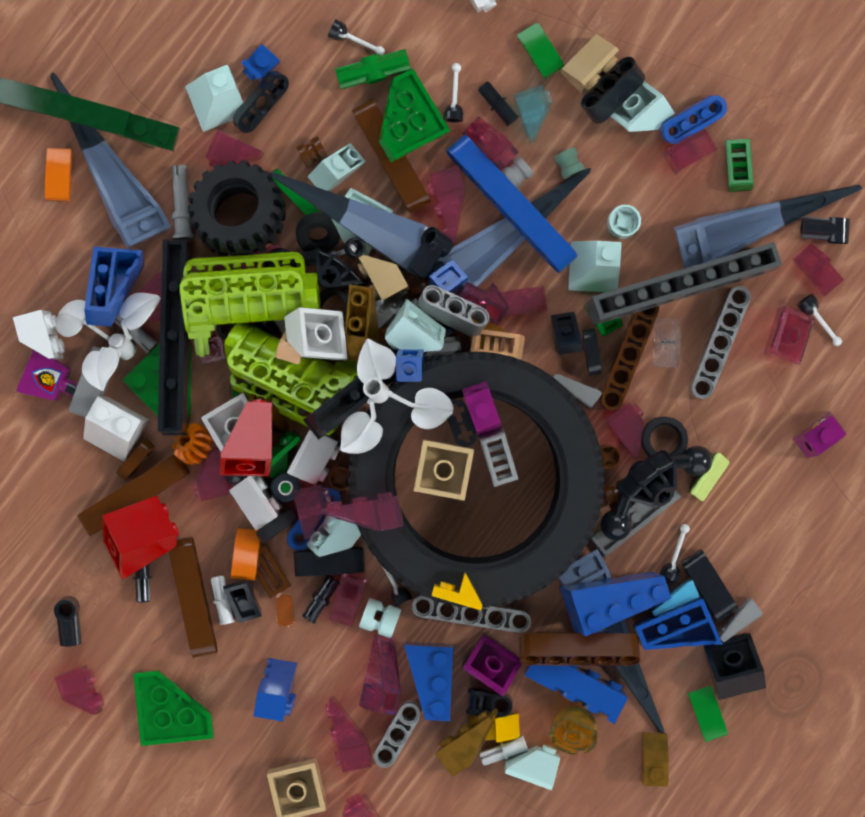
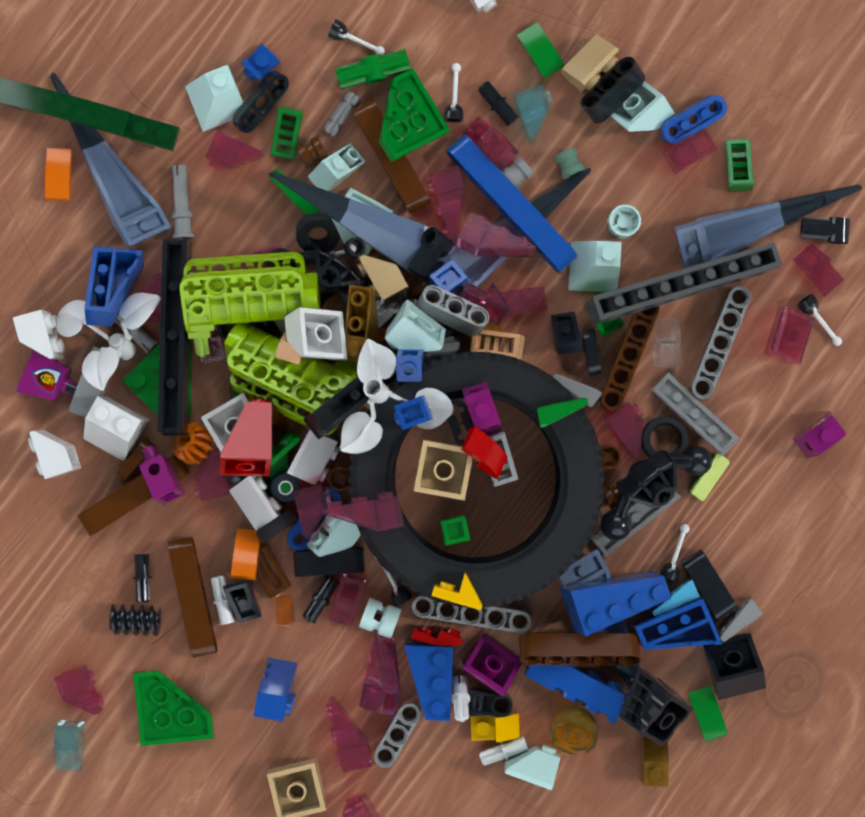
black piece [54,596,82,647] -> none
red slope [102,496,179,579] -> none
black tyre [188,160,286,257] -> none
pearl gold slope [435,708,498,777] -> none
none -> white slope [28,430,82,479]
none -> clear light blue slope [54,720,85,771]
none -> black piece [109,604,161,636]
none -> magenta torso [139,445,186,505]
none -> green slope [270,105,304,160]
none -> light grey axle [324,91,359,136]
none -> blue bracket [394,395,433,430]
none -> red slope [411,625,463,646]
none -> green tile [440,515,471,546]
none -> white axle [451,675,470,722]
none -> clear pink slope [455,213,536,257]
none -> red slope [461,426,508,479]
none -> green slope [536,397,589,428]
none -> black slope [618,664,693,746]
none -> light grey tile [651,372,740,457]

